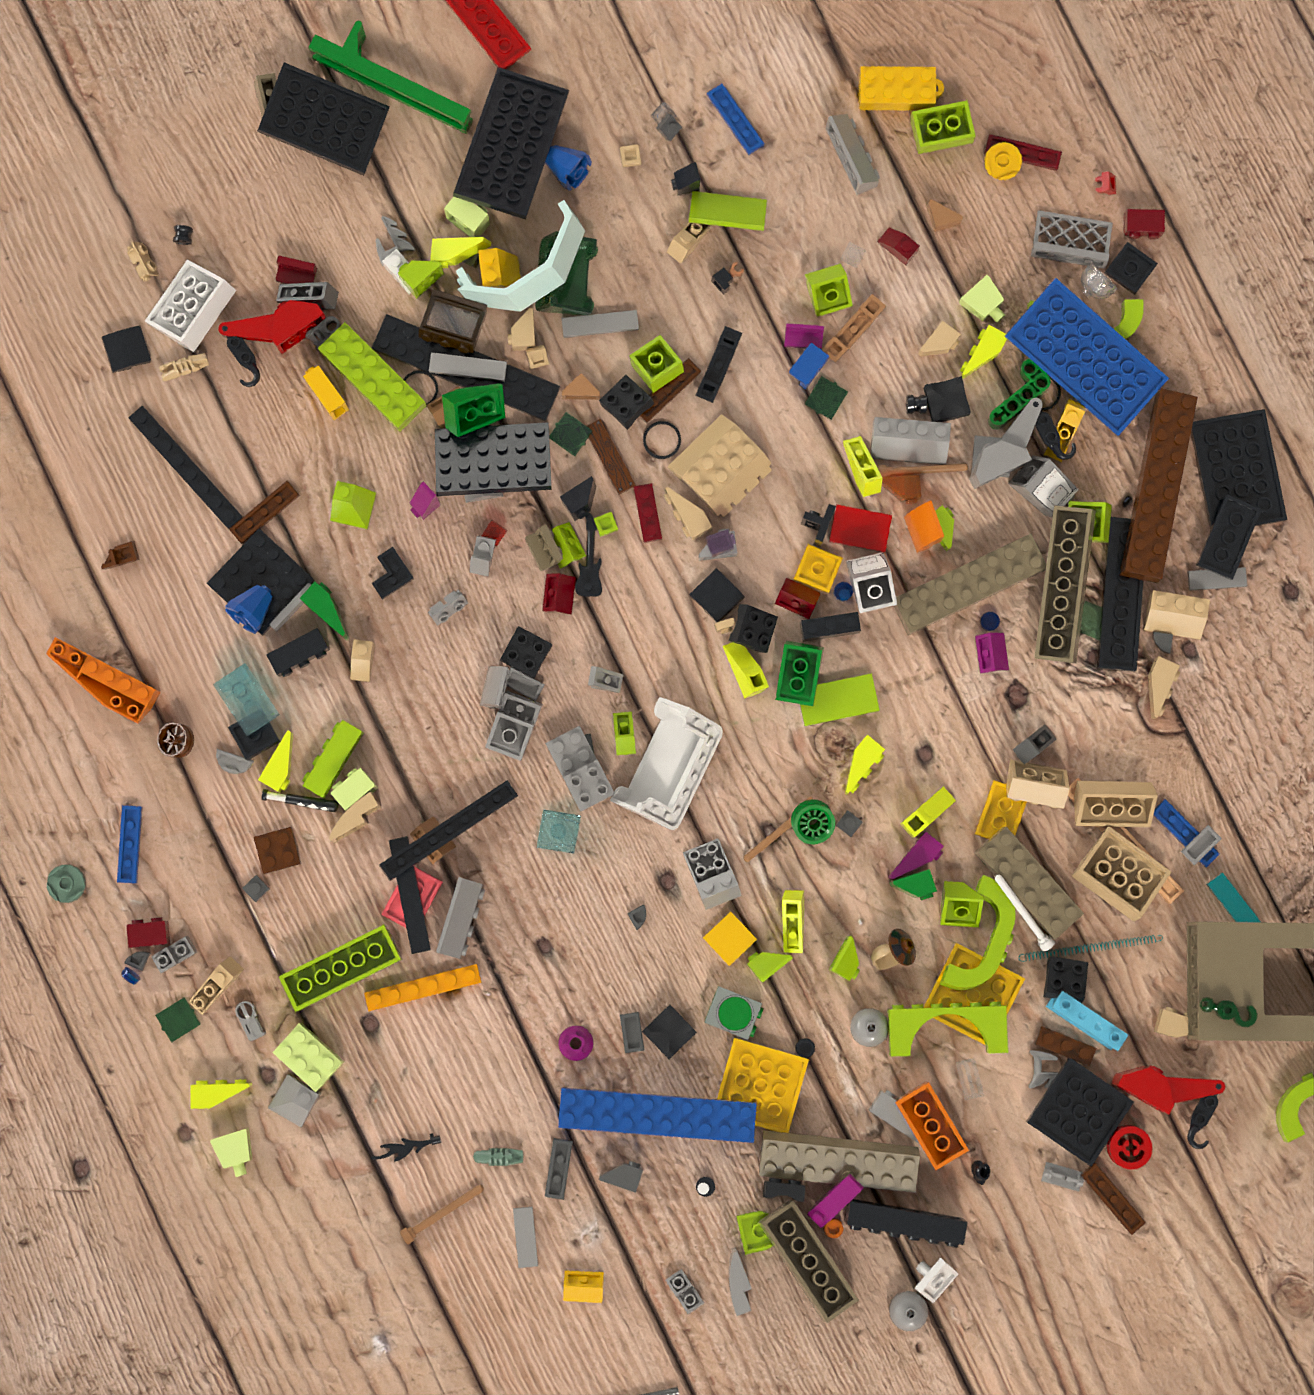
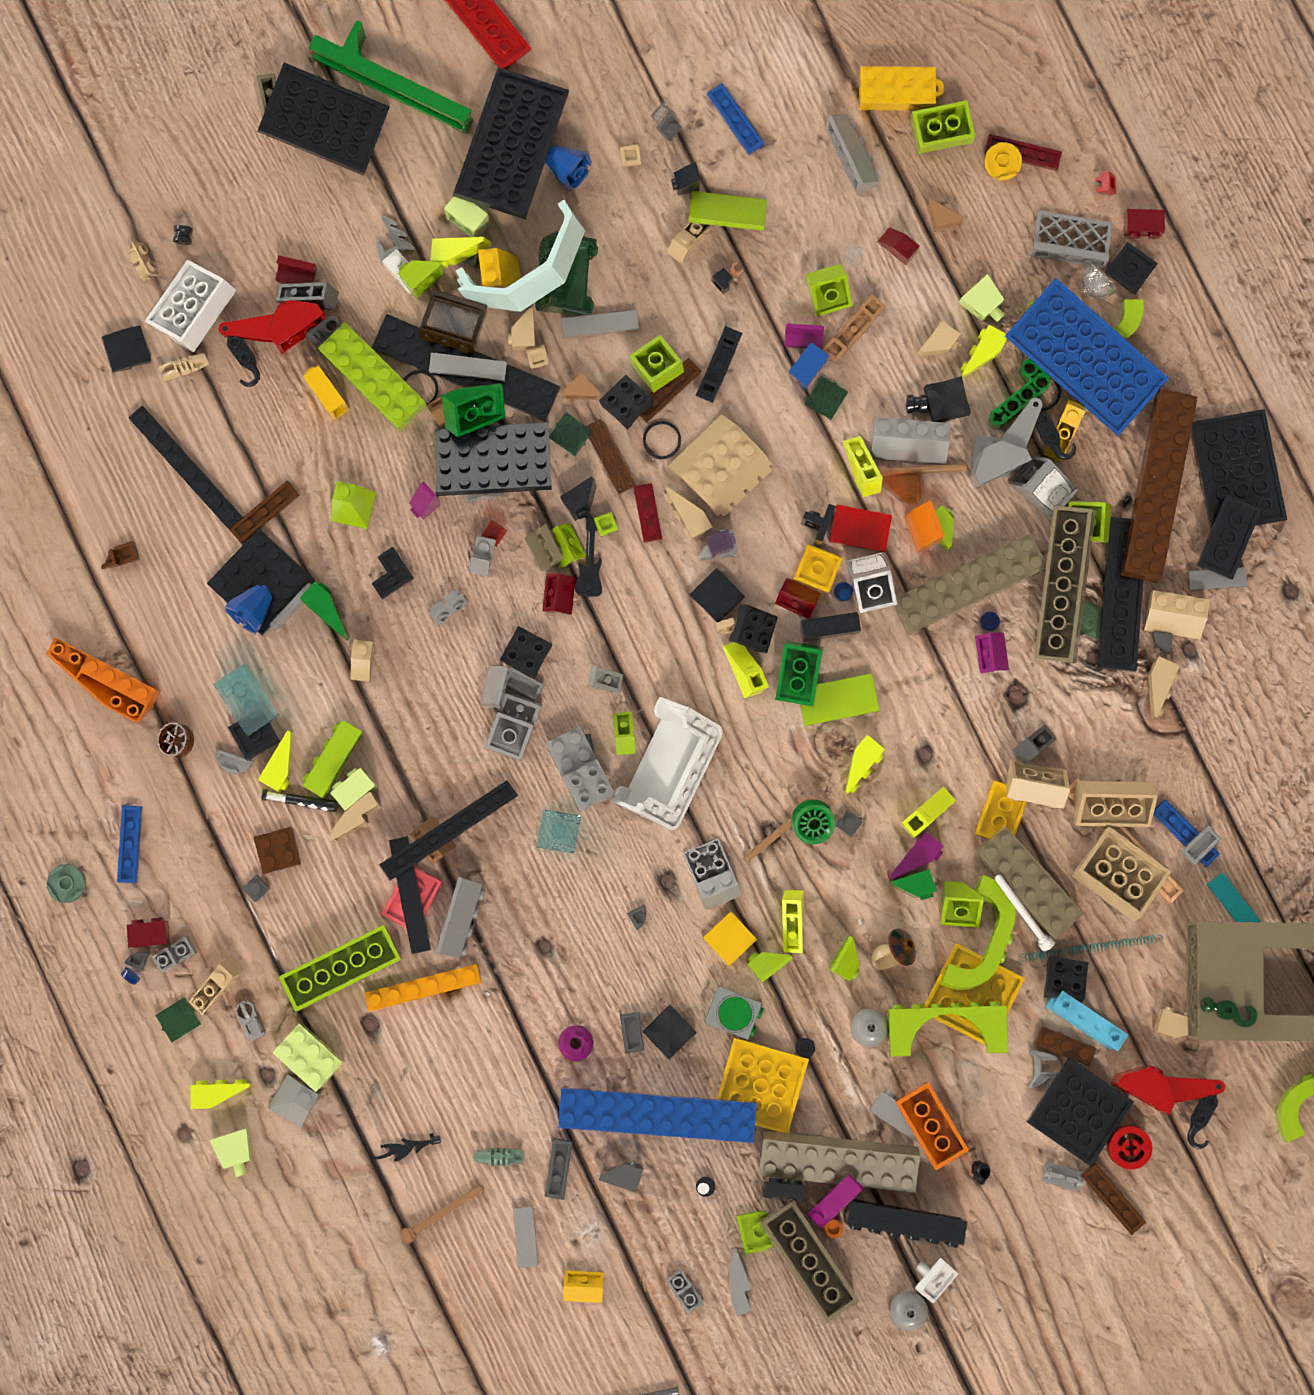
black brick [266,628,330,678] -> none

